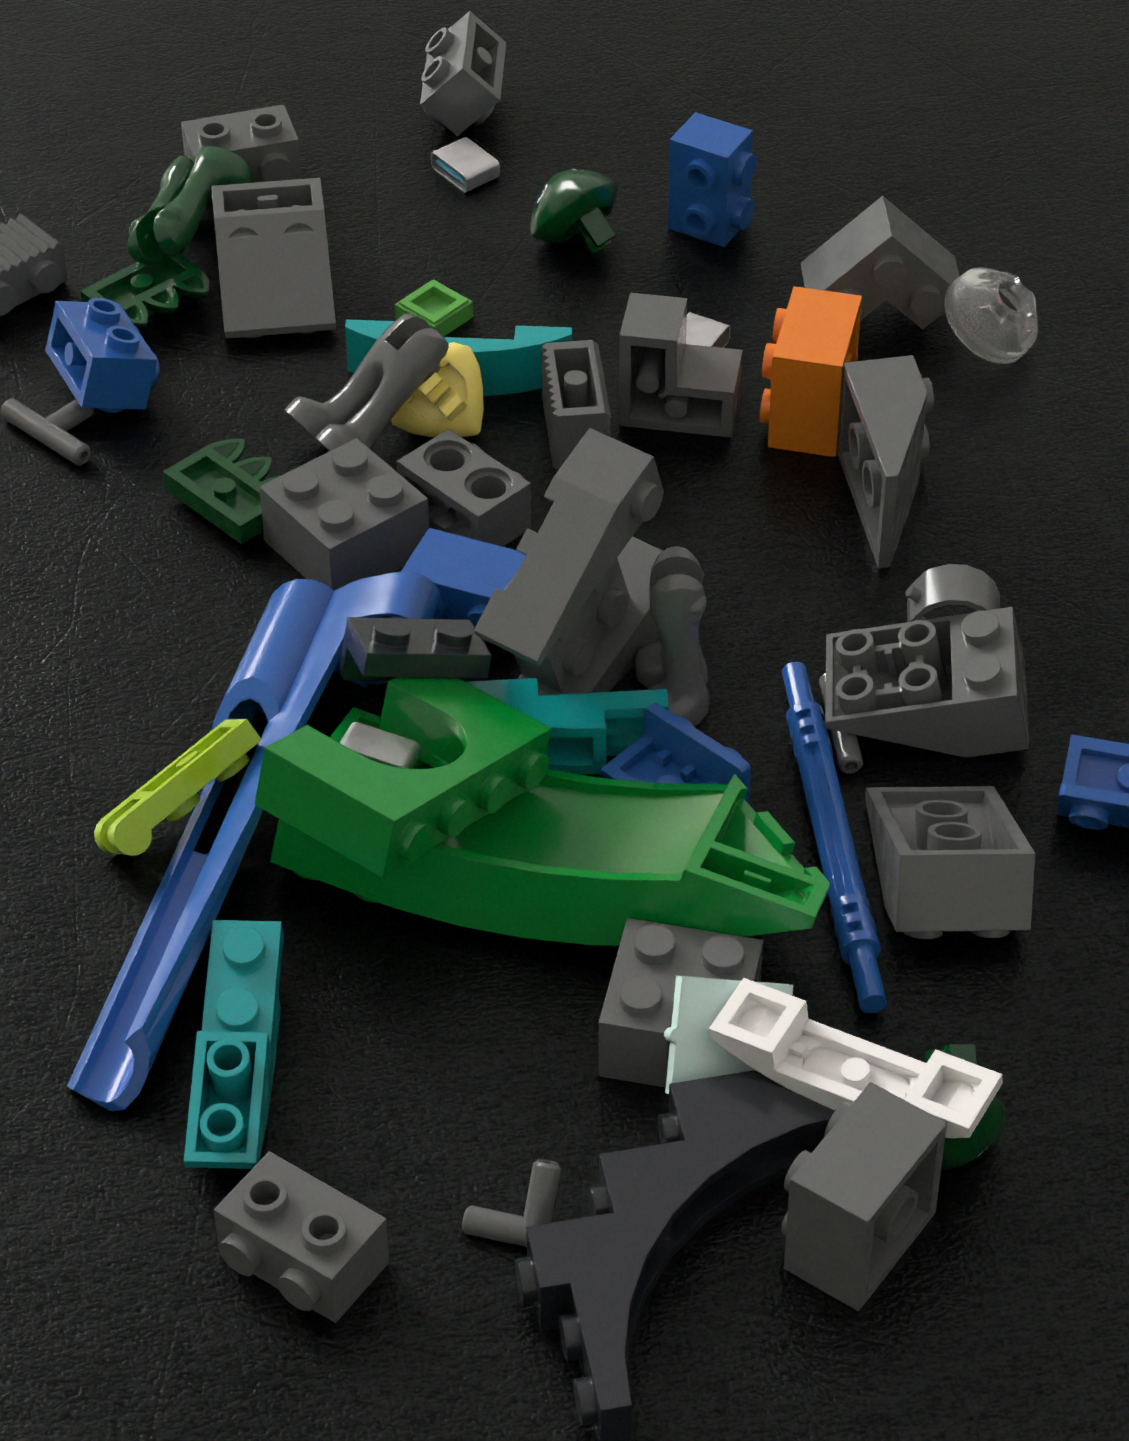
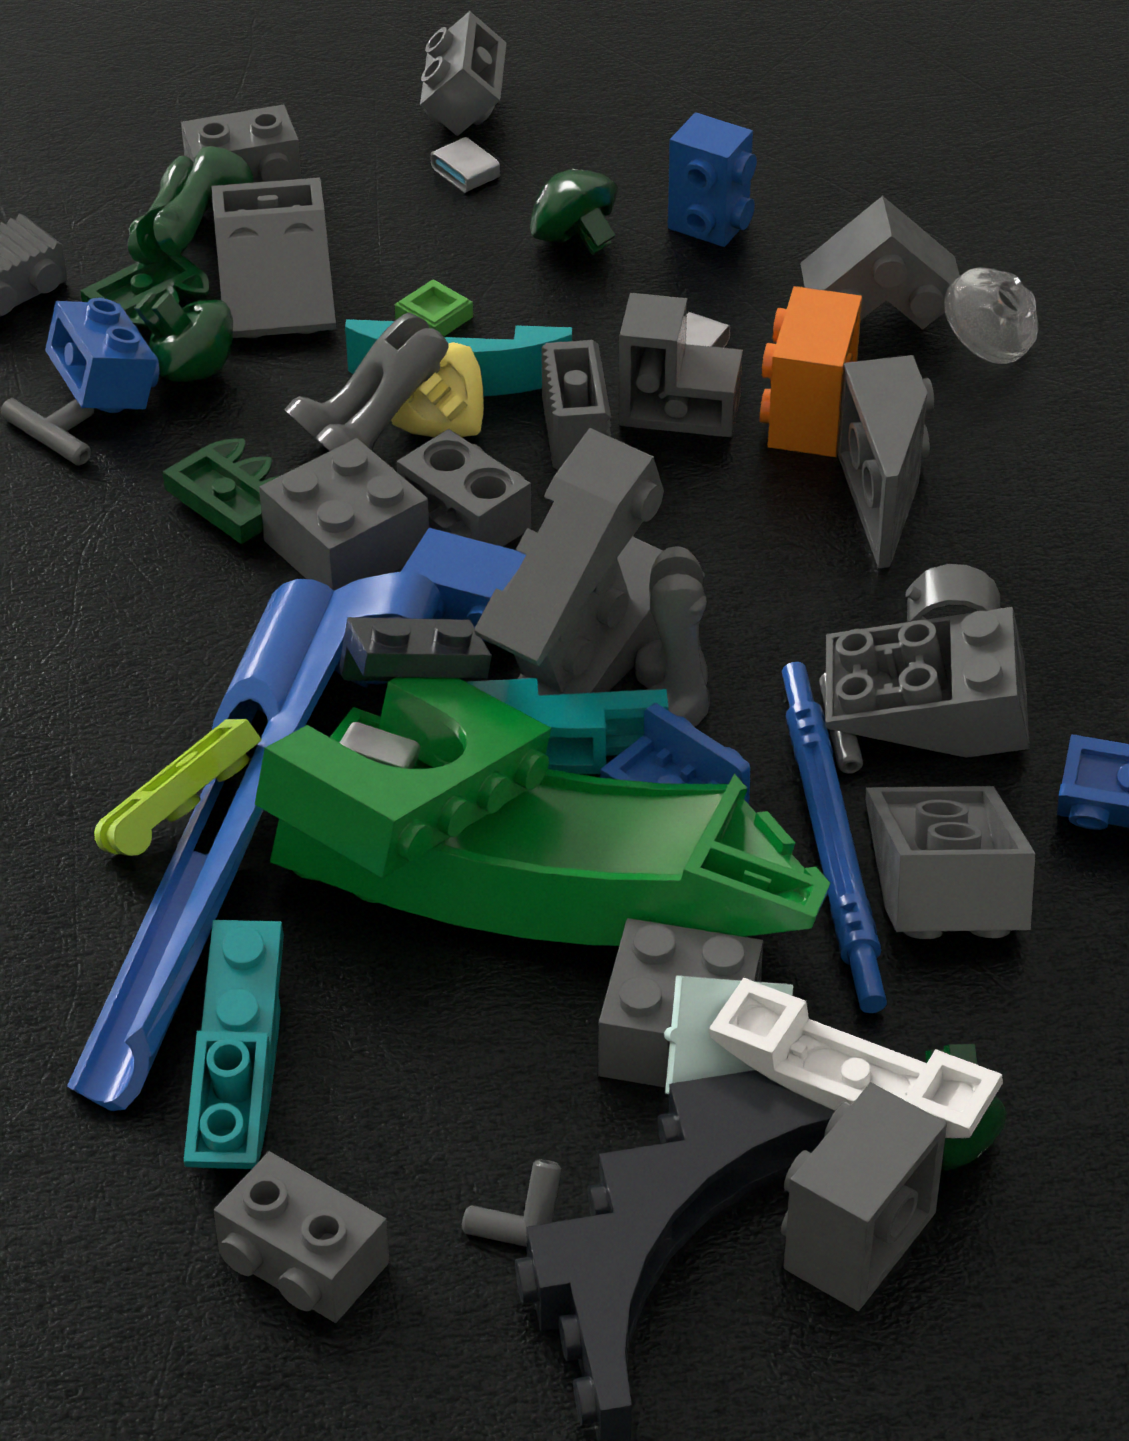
none -> dark green piece [134,293,233,382]

